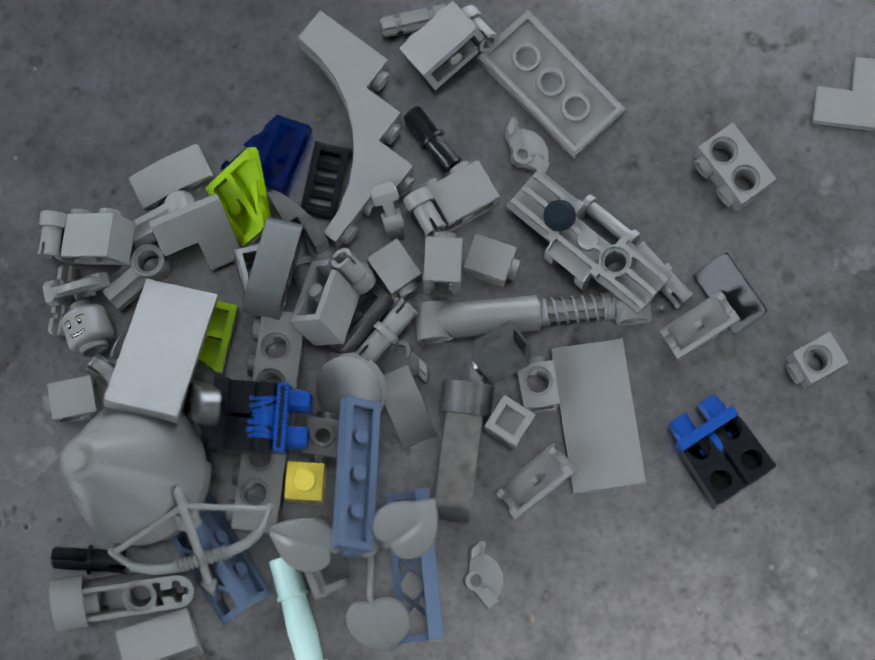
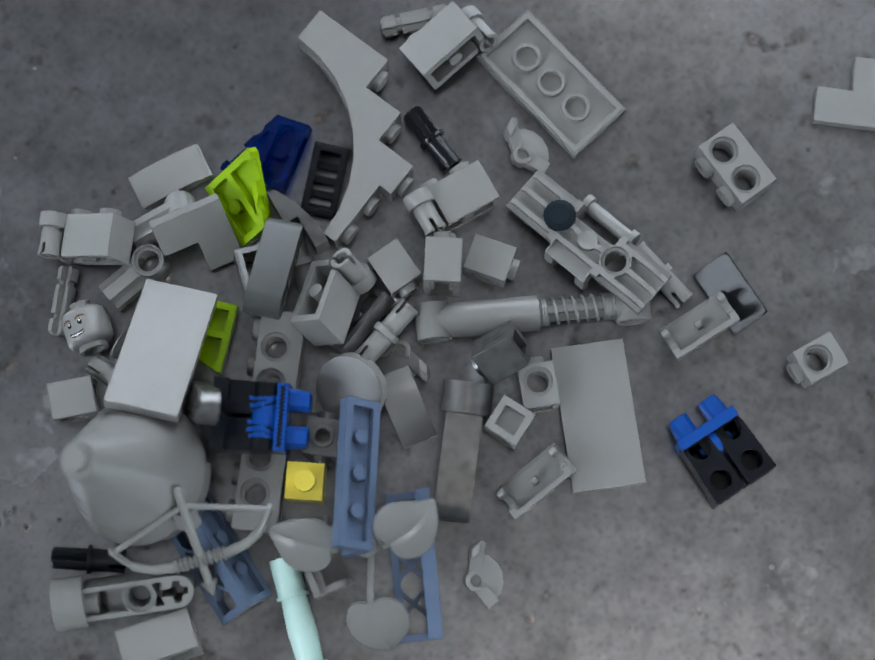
light grey piece [42,272,110,307] -> none
light grey piece [370,181,405,242] -> none

